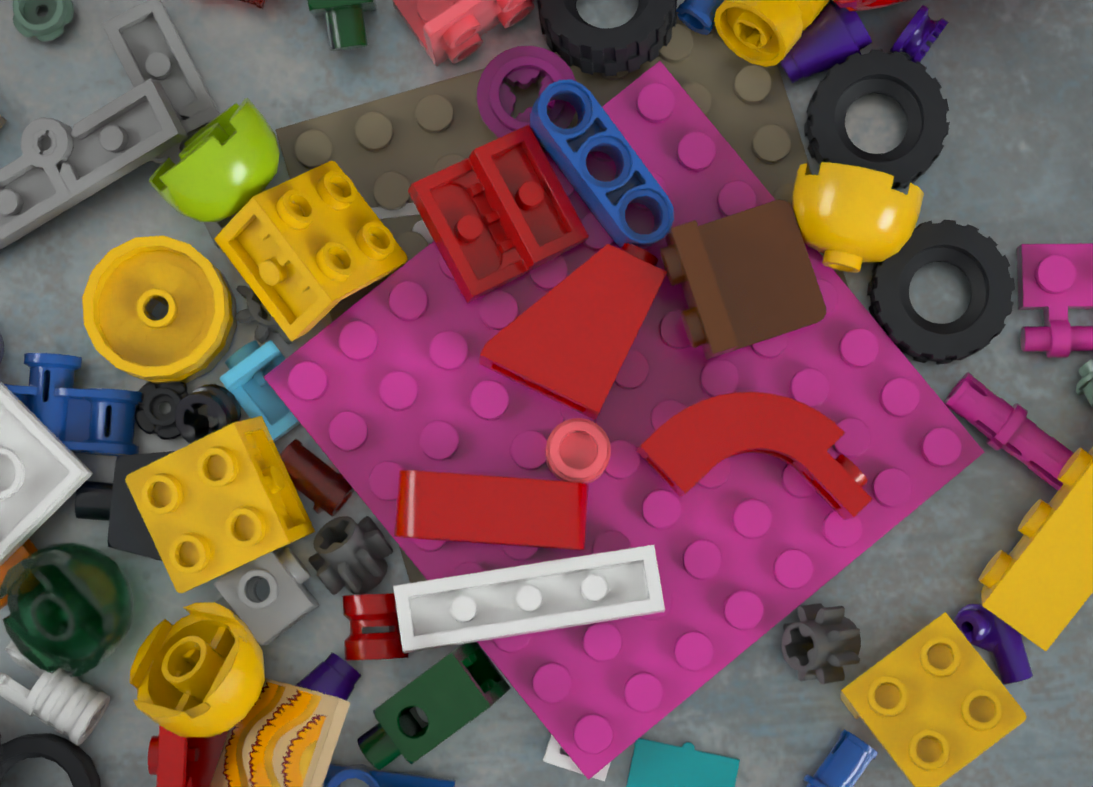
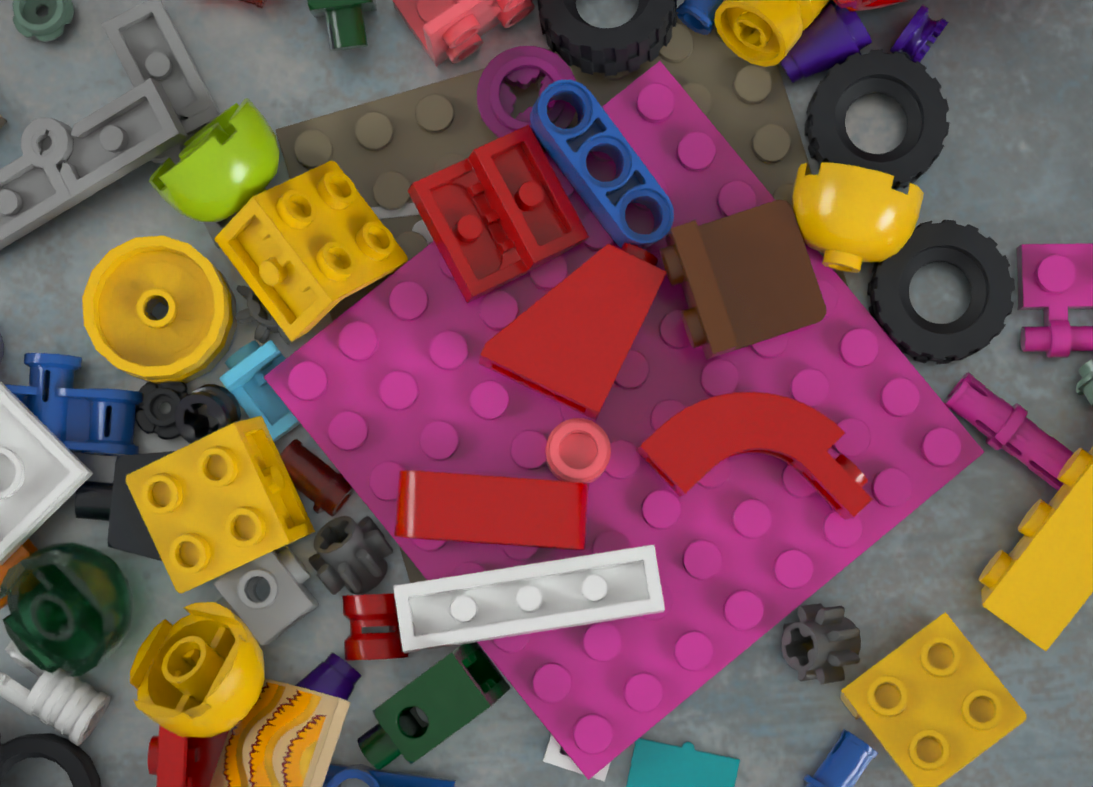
dark purple arm [953,604,1033,685] -> none

